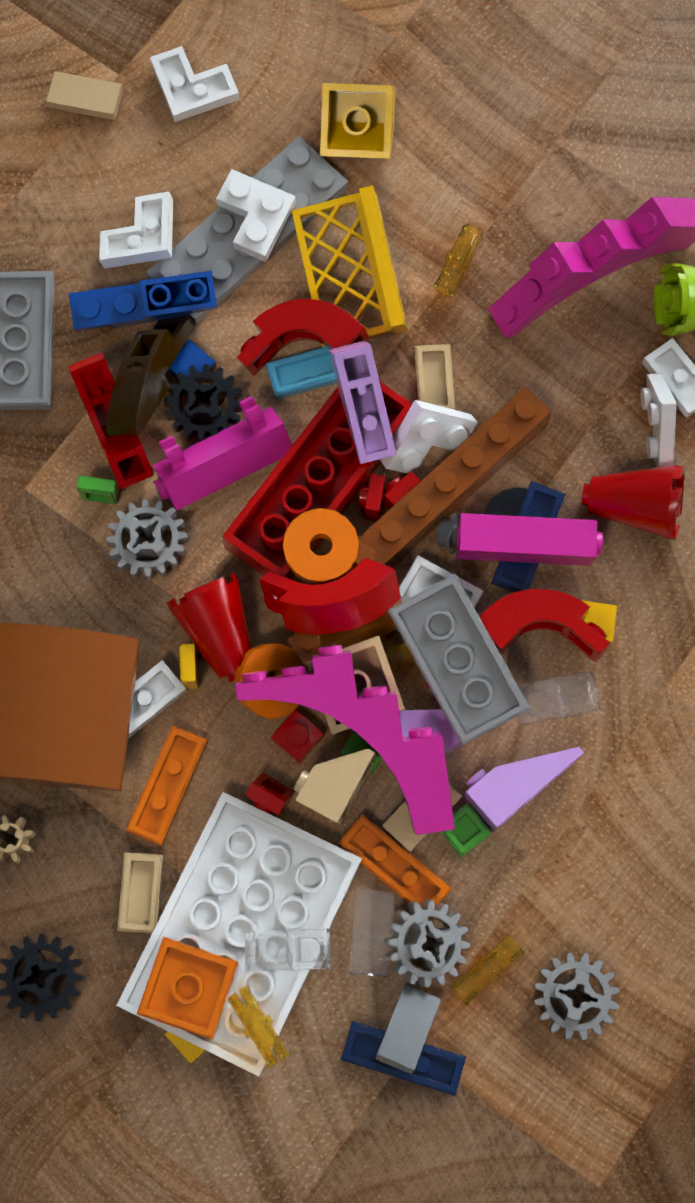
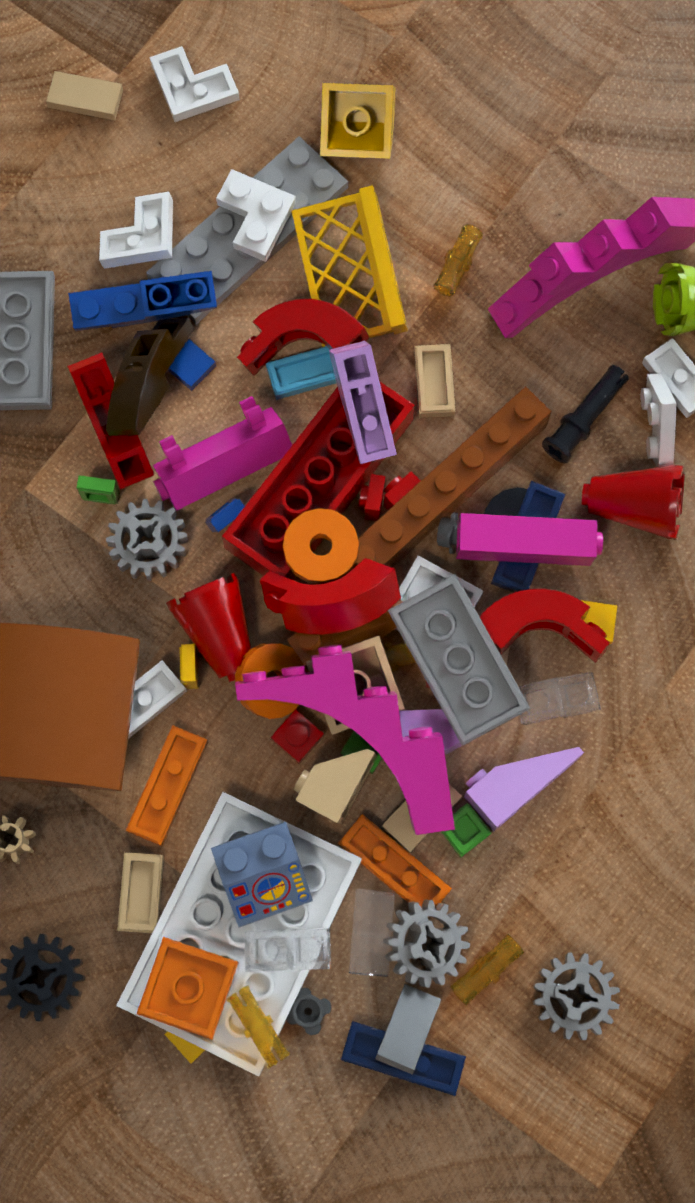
black gear [164,364,242,442] -> none
red plate [245,772,295,815] -> none
white plate [380,400,478,474] -> none
none -> blue tile [205,499,245,532]
none -> sand blue slope [211,822,313,928]
none -> dark grey plate [286,988,331,1035]
none -> black pin [542,365,629,464]

